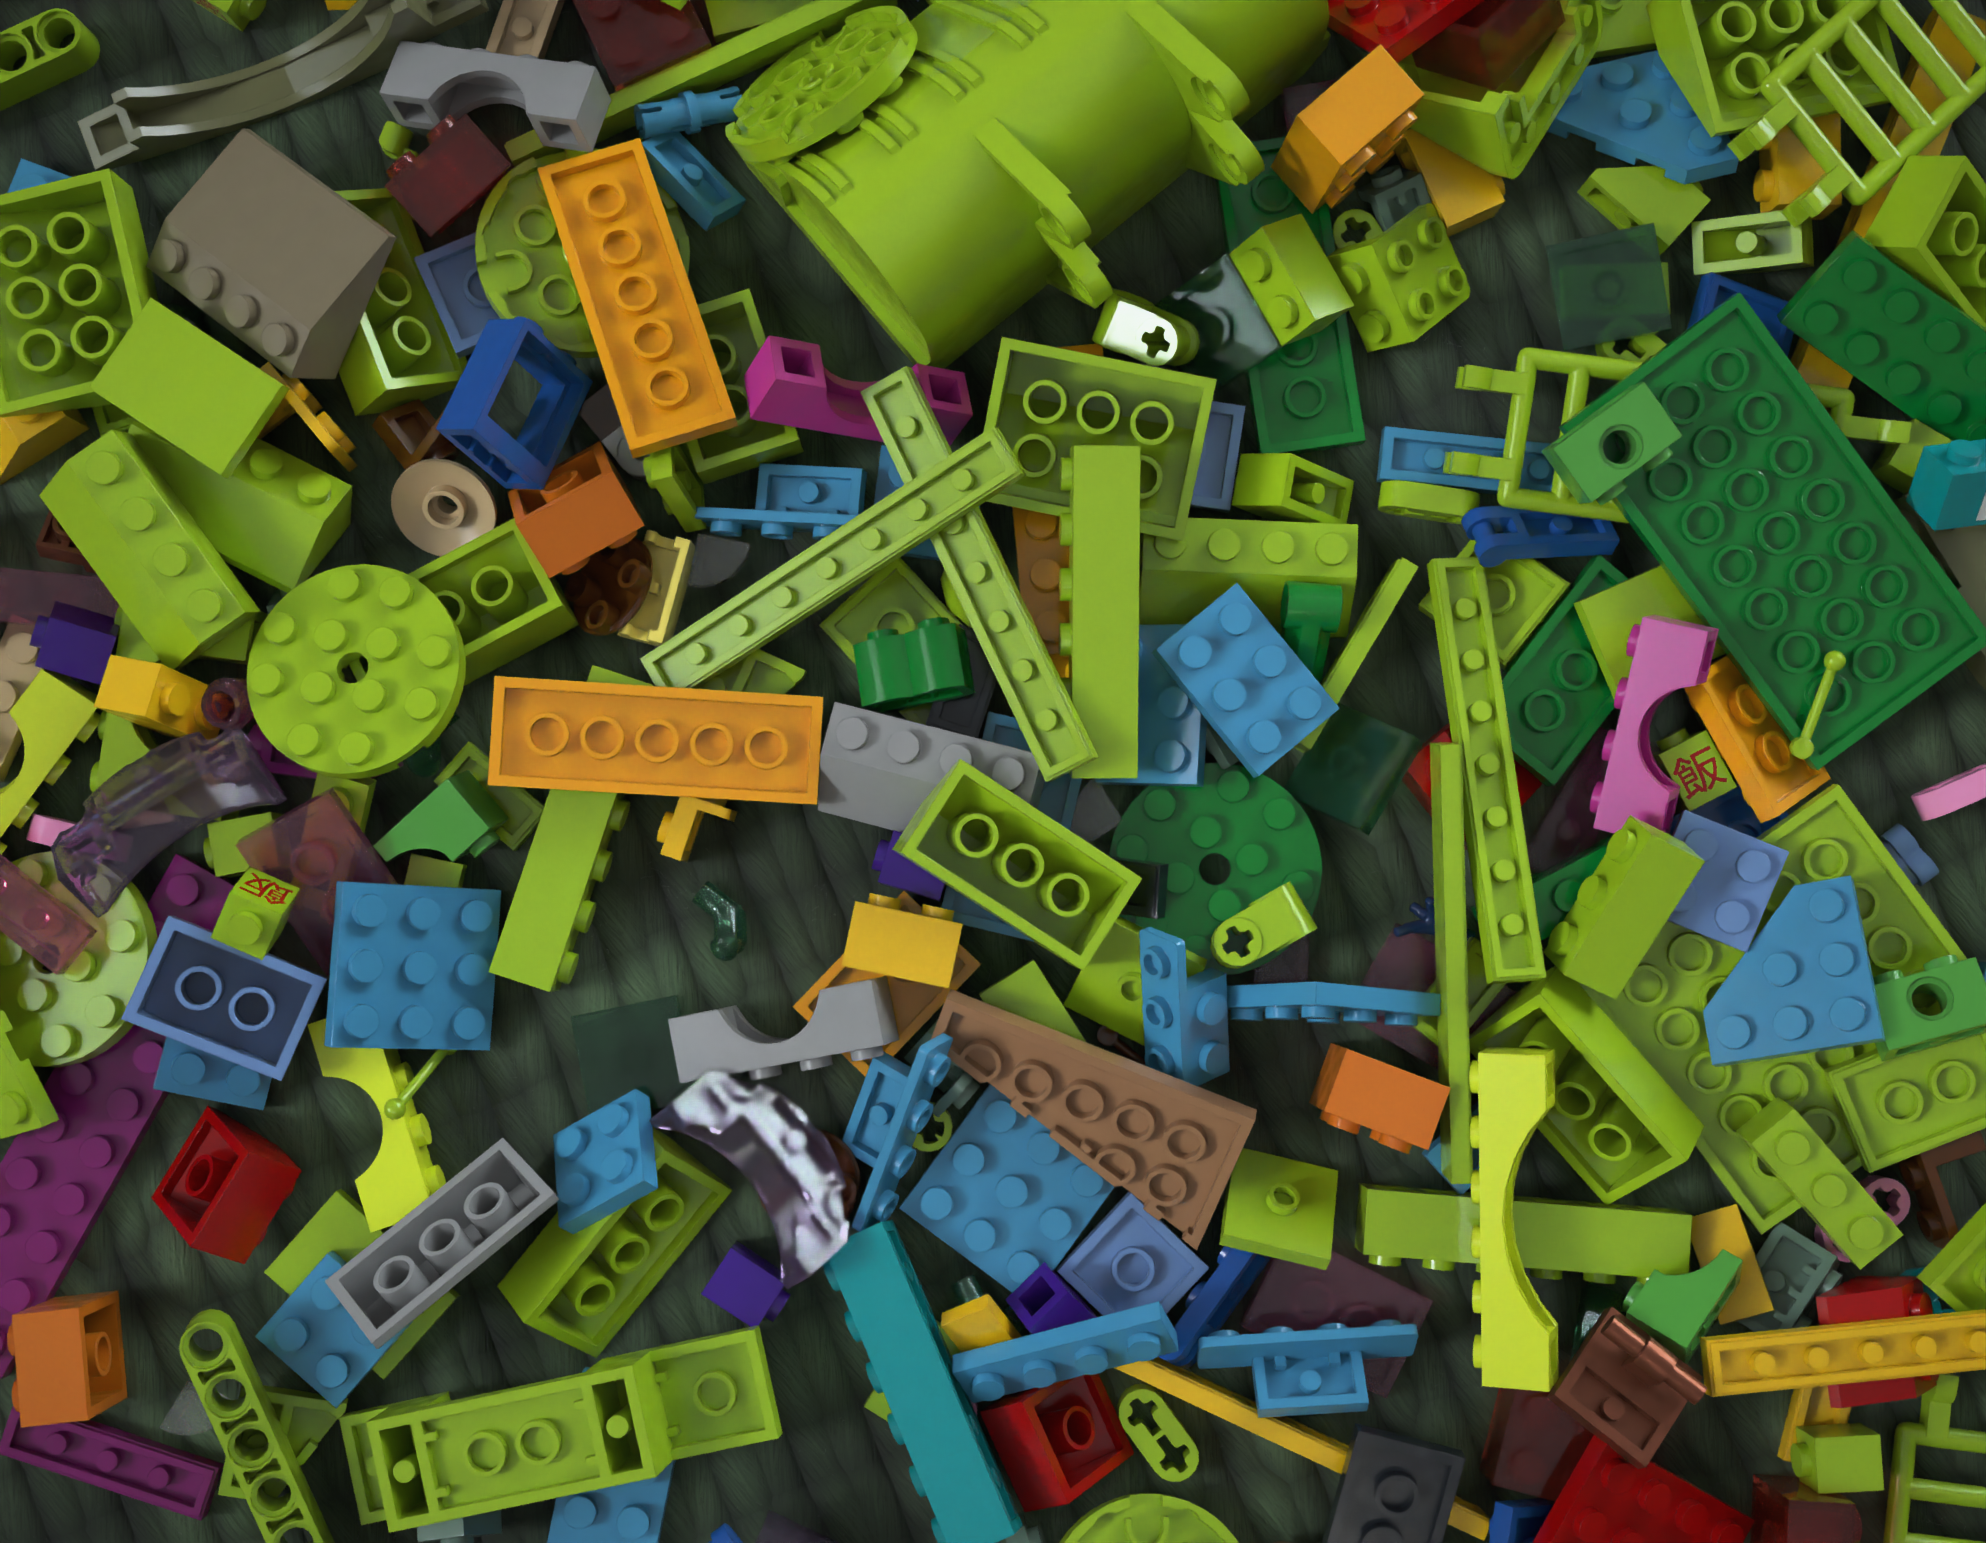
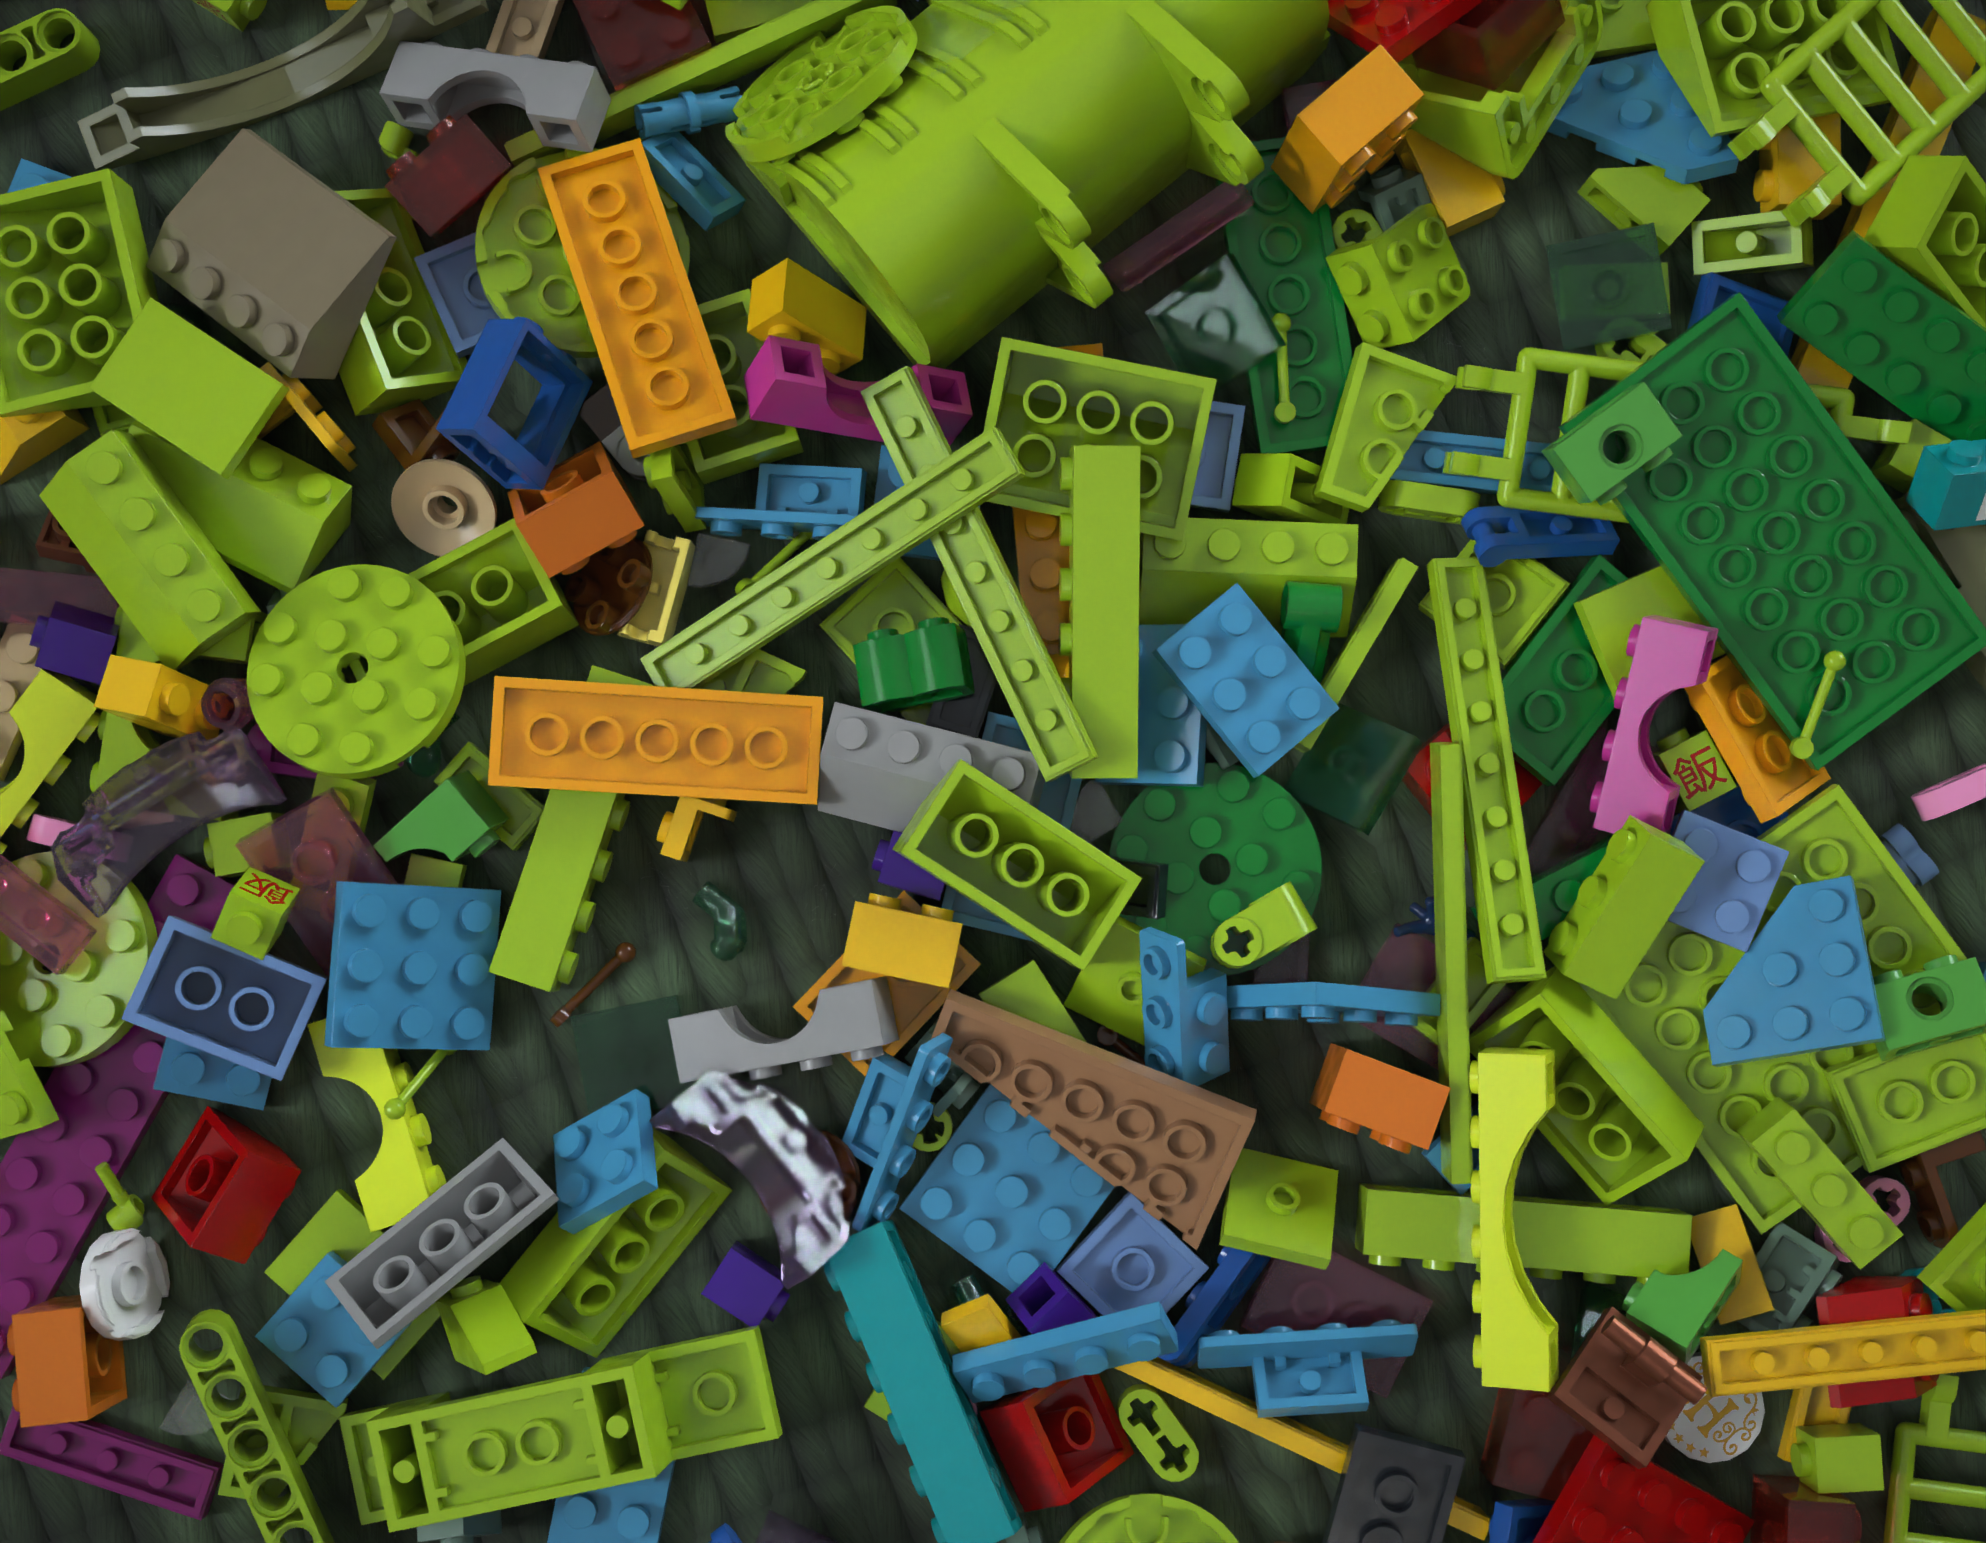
lime piece [1092,288,1200,366] -> none
lime brick [1229,214,1354,346] -> none
none -> white tile [79,1228,170,1341]
none -> lime hand [95,1162,145,1231]
none -> lime slope [436,1275,537,1375]
none -> reddish brown hinge [549,942,636,1027]
none -> lime hinge [735,532,813,595]
none -> yellow brick [747,258,867,375]
none -> clear pink tile [1102,182,1254,292]
none -> lime hinge [1270,313,1296,424]
none -> lime wing [1313,342,1457,512]
none -> white tile [1665,1352,1765,1463]

